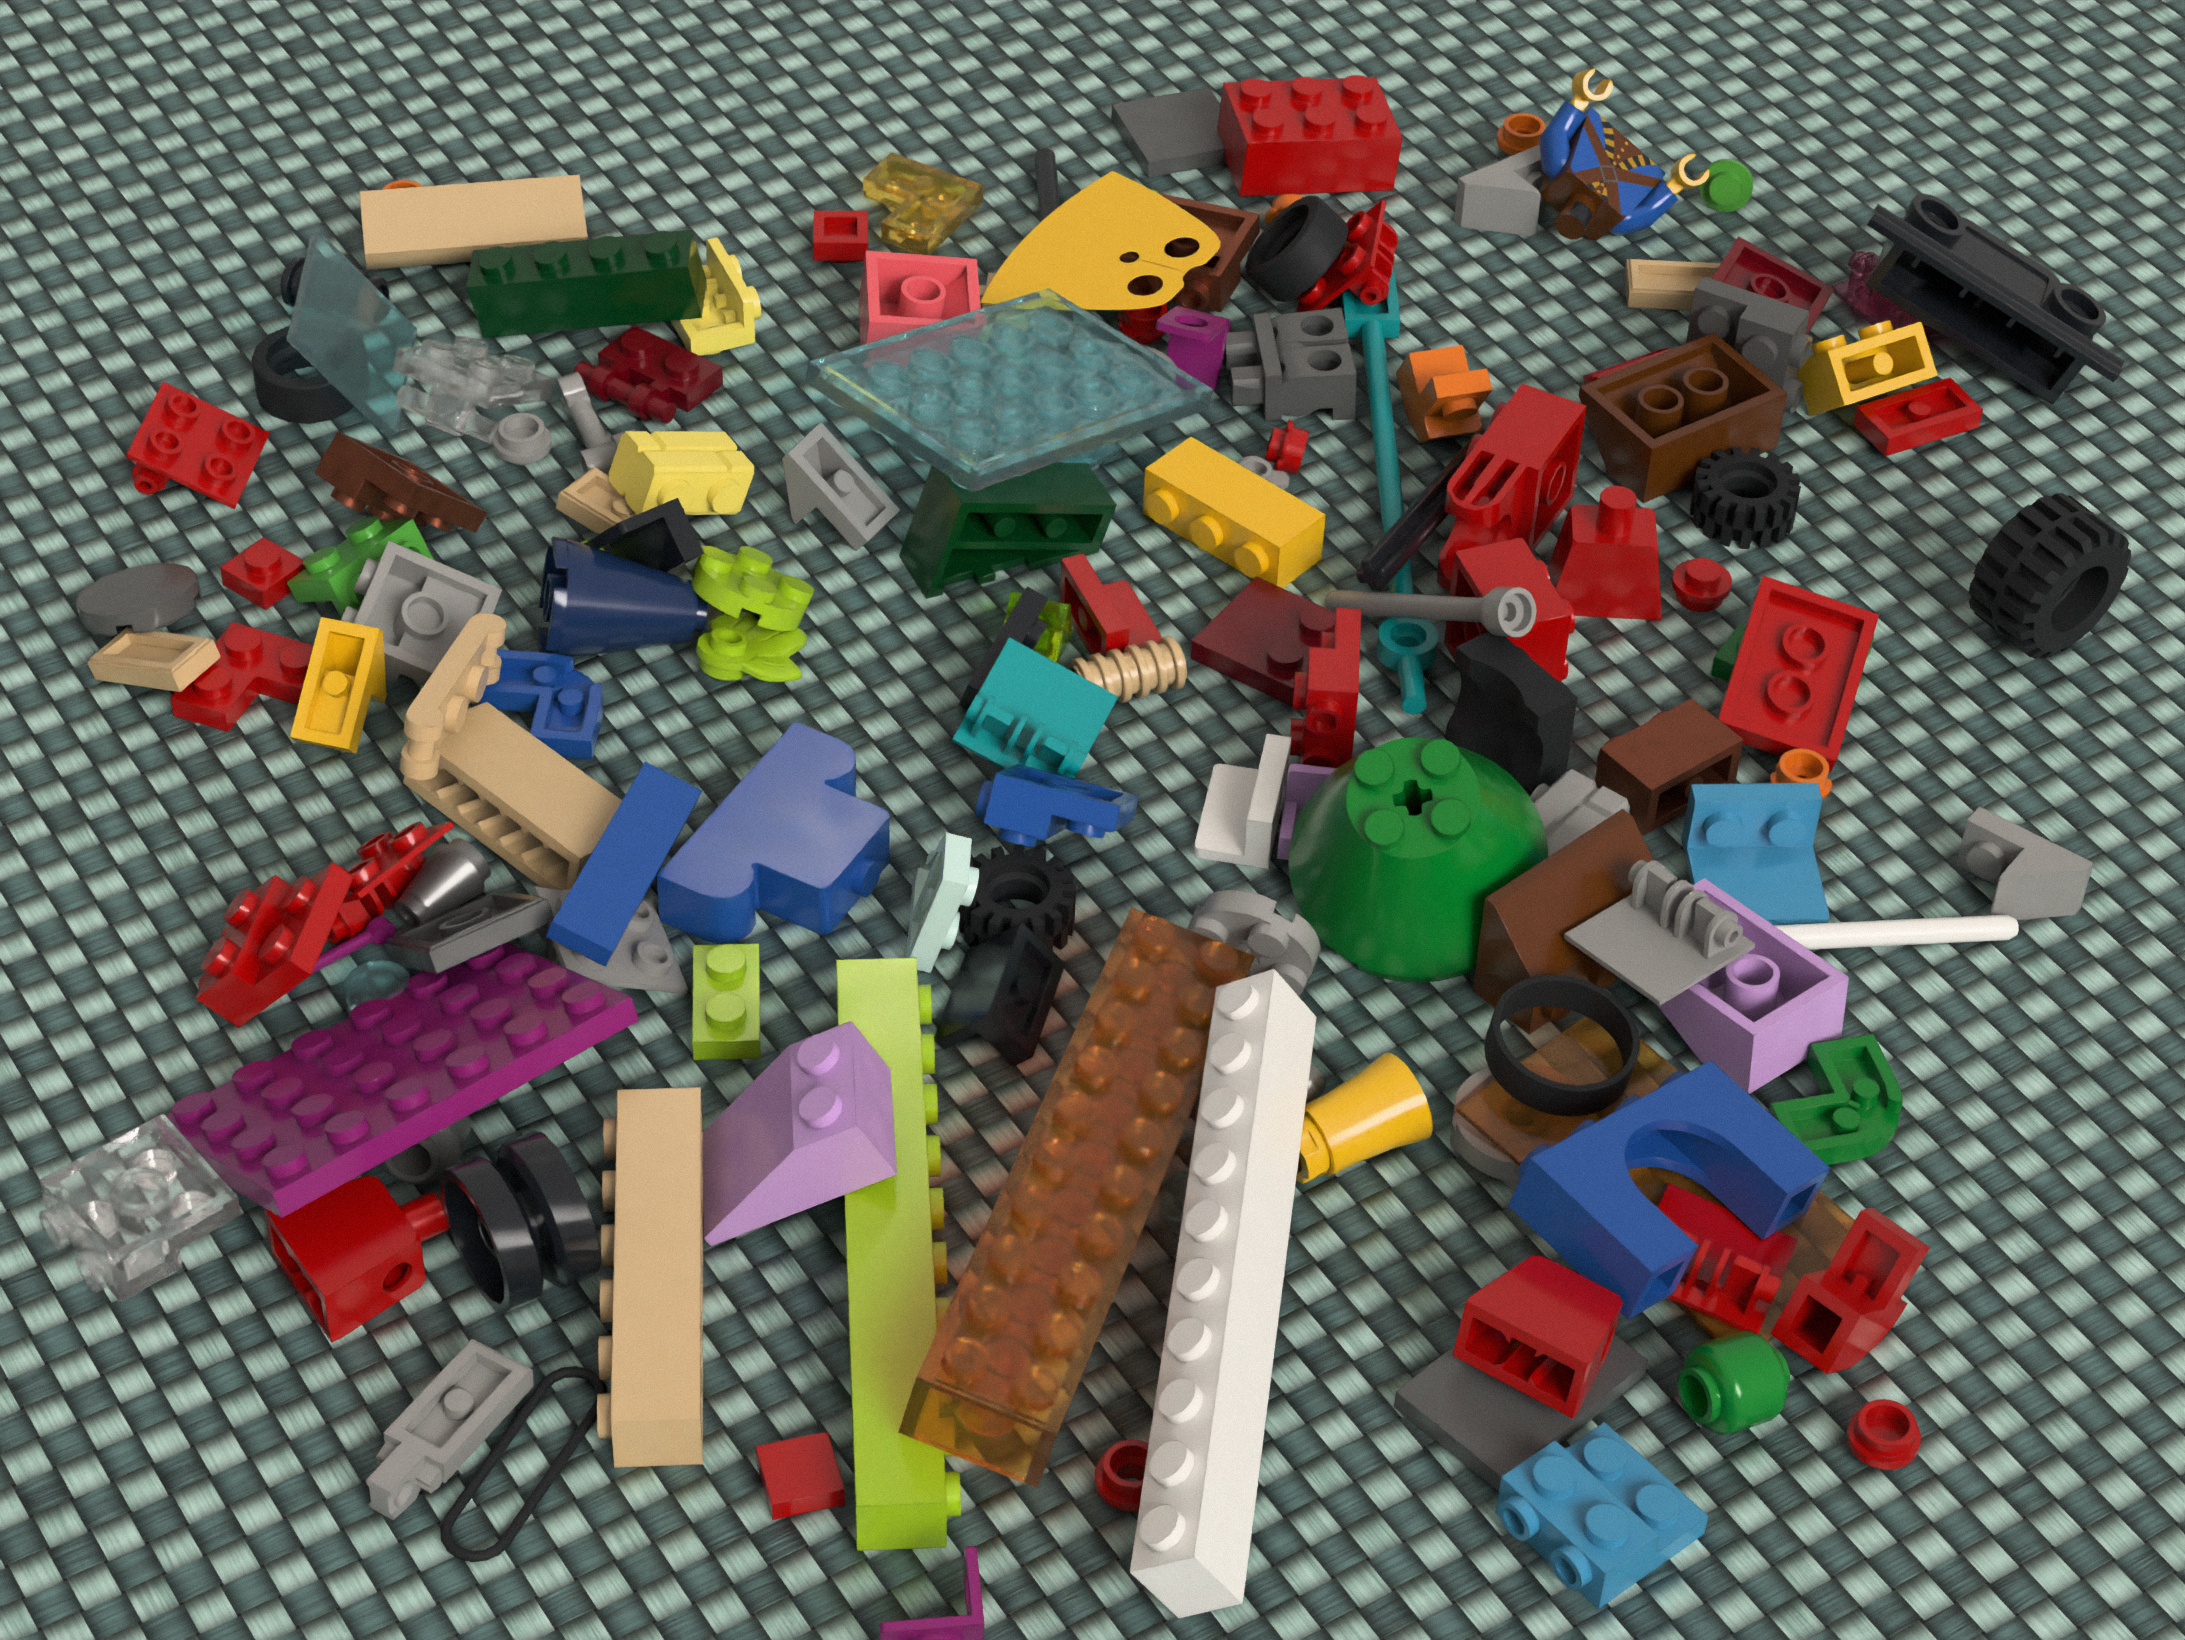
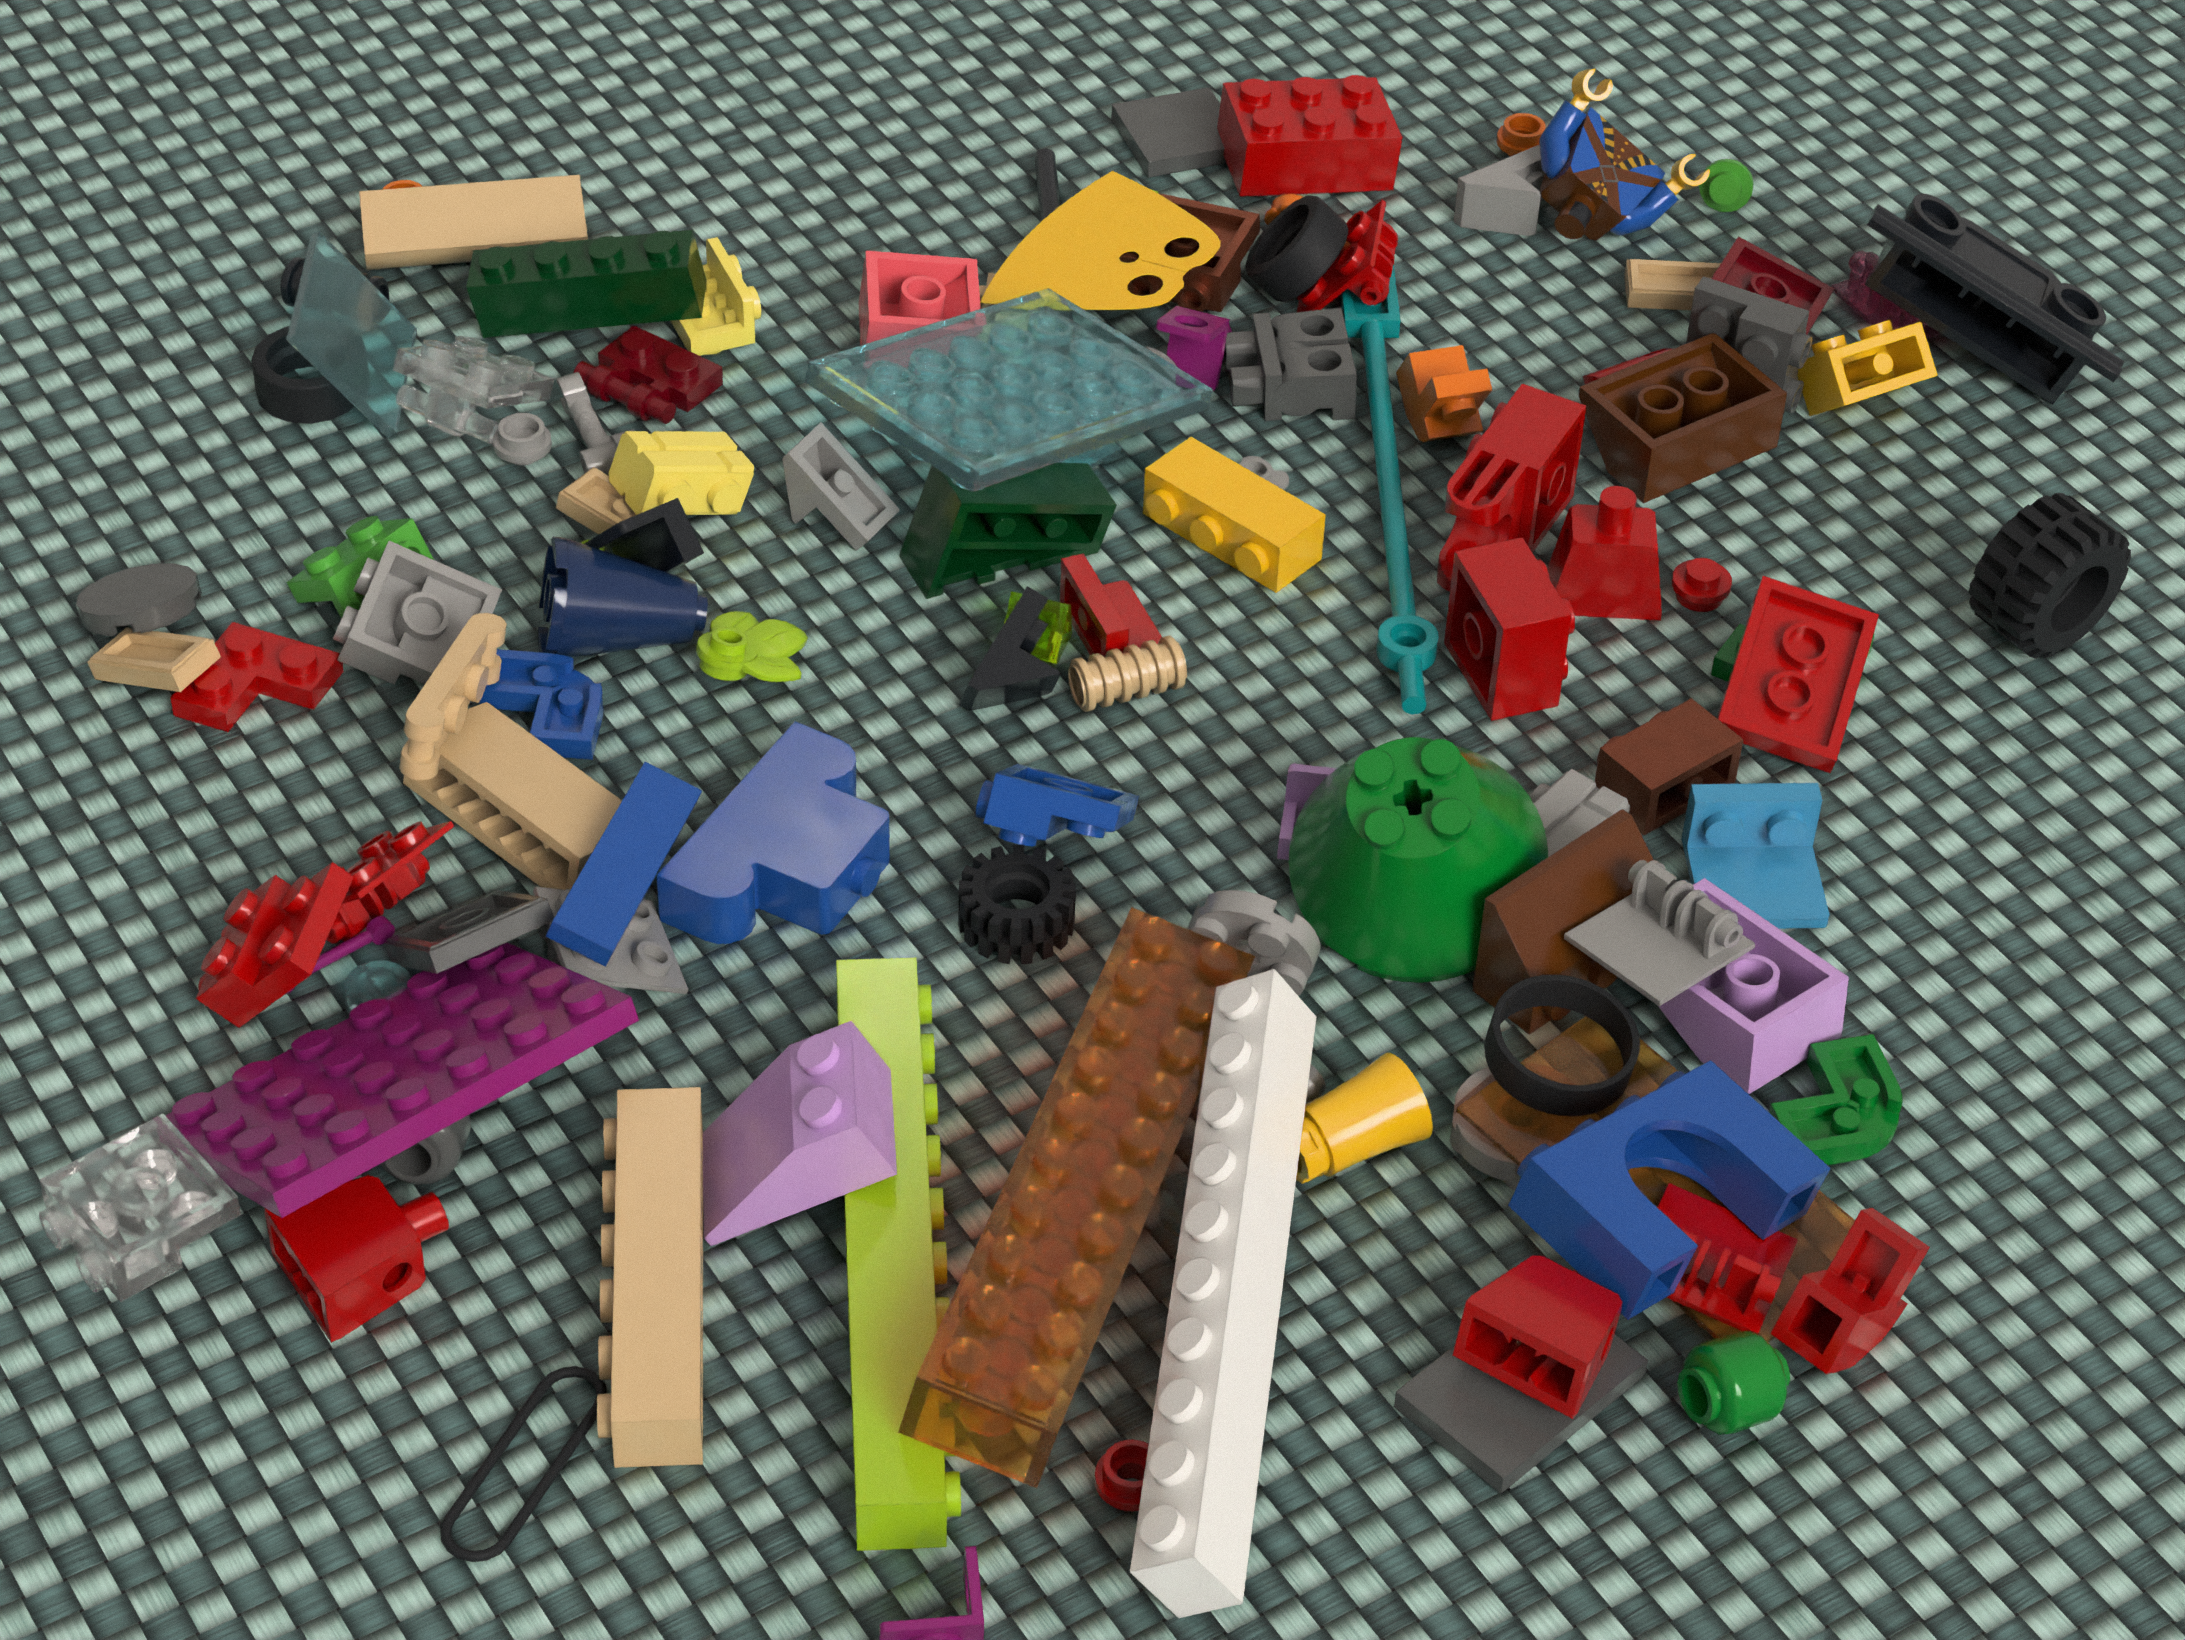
red hinge [125,381,270,509] -> none
red plate [220,537,305,610] -> none
yellow slope [290,617,387,754] -> none
copper plate [315,431,488,533] -> none
light grey hinge [366,1339,534,1520] -> none
flat silver cone [394,838,491,928] -> none
black wheel [439,1130,600,1315] -> none
lime plate [690,546,815,631] -> none
lime plate [692,943,761,1060] -> none
red tile [755,1431,845,1520] -> none
red plate [813,211,868,263] -> none
clear yellow plate [863,152,983,255] -> none
light aqua wing [906,832,979,973] -> none
black panel [934,922,1066,1066] -> none
teal hinge [952,637,1118,778] -> none
red plate [1118,294,1167,344] -> none
dark red plate [1190,576,1336,707] -> none
white panel [1194,734,1292,869] -> none
red plate [1264,420,1309,475] -> none
red plate [1290,607,1361,768] -> none
light grey piece [1325,586,1537,638] -> none
black axle [1356,415,1493,590] -> none
black brick [1445,631,1578,796] -> none
dark azure plate [1495,1422,1709,1610] -> none
black tyre [1690,446,1801,549] -> none
orange plate [1770,748,1832,799] -> none
white bar [1774,915,2018,950] -> none
red plate [1846,1399,1921,1470] -> none
red plate [1853,378,1983,457] -> none
light grey slope [1956,806,2093,920] -> none

